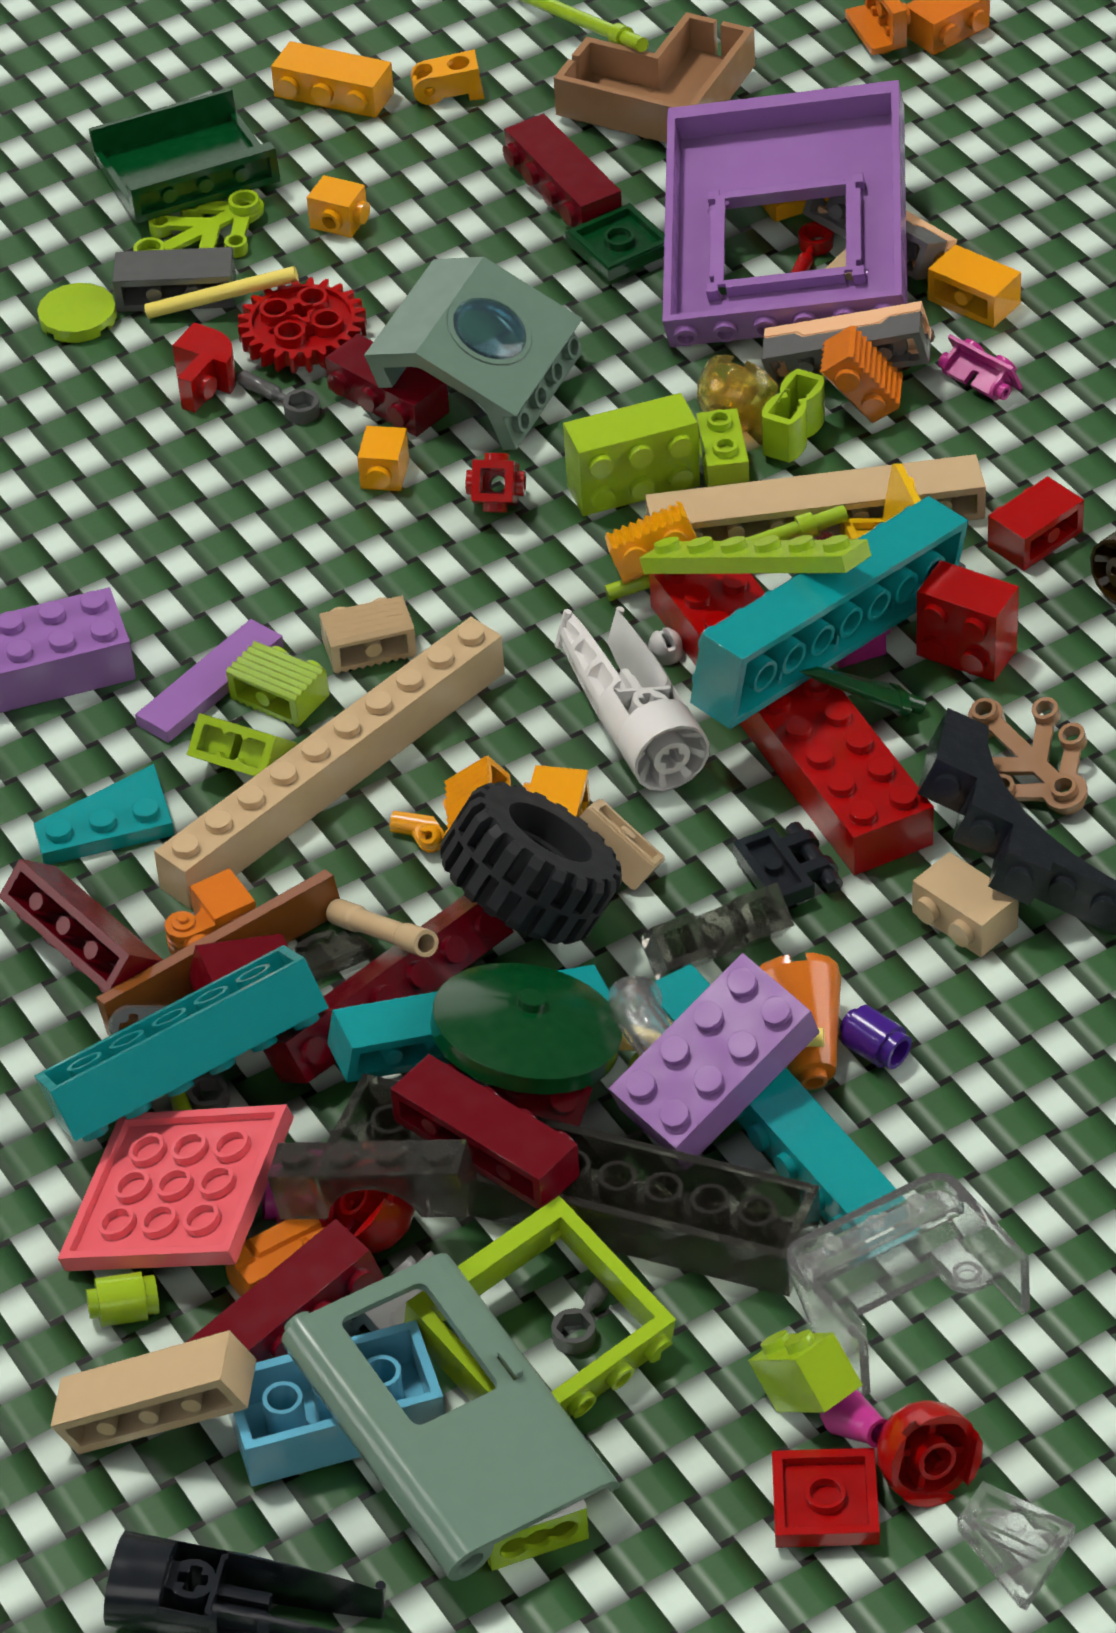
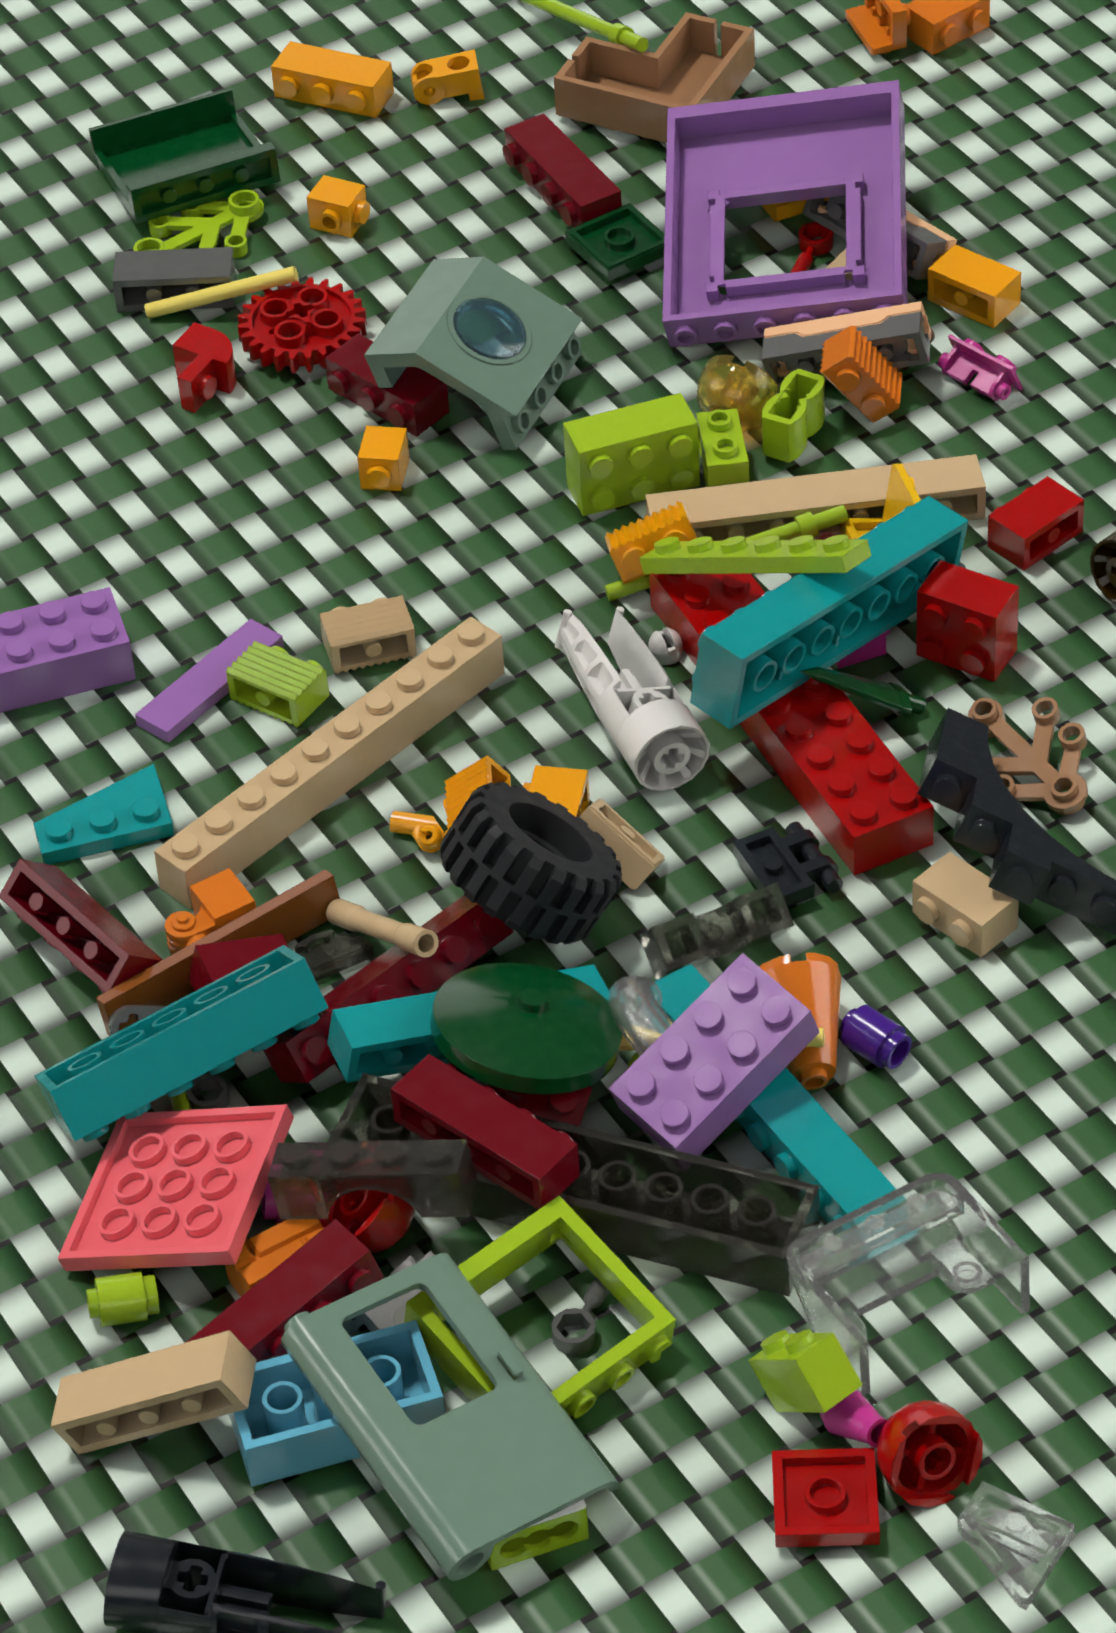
lime tile [37,283,117,343] -> none
lime brick [186,713,297,776] -> none
dark grey piece [237,370,321,424] -> none
red brick [465,453,526,513] -> none

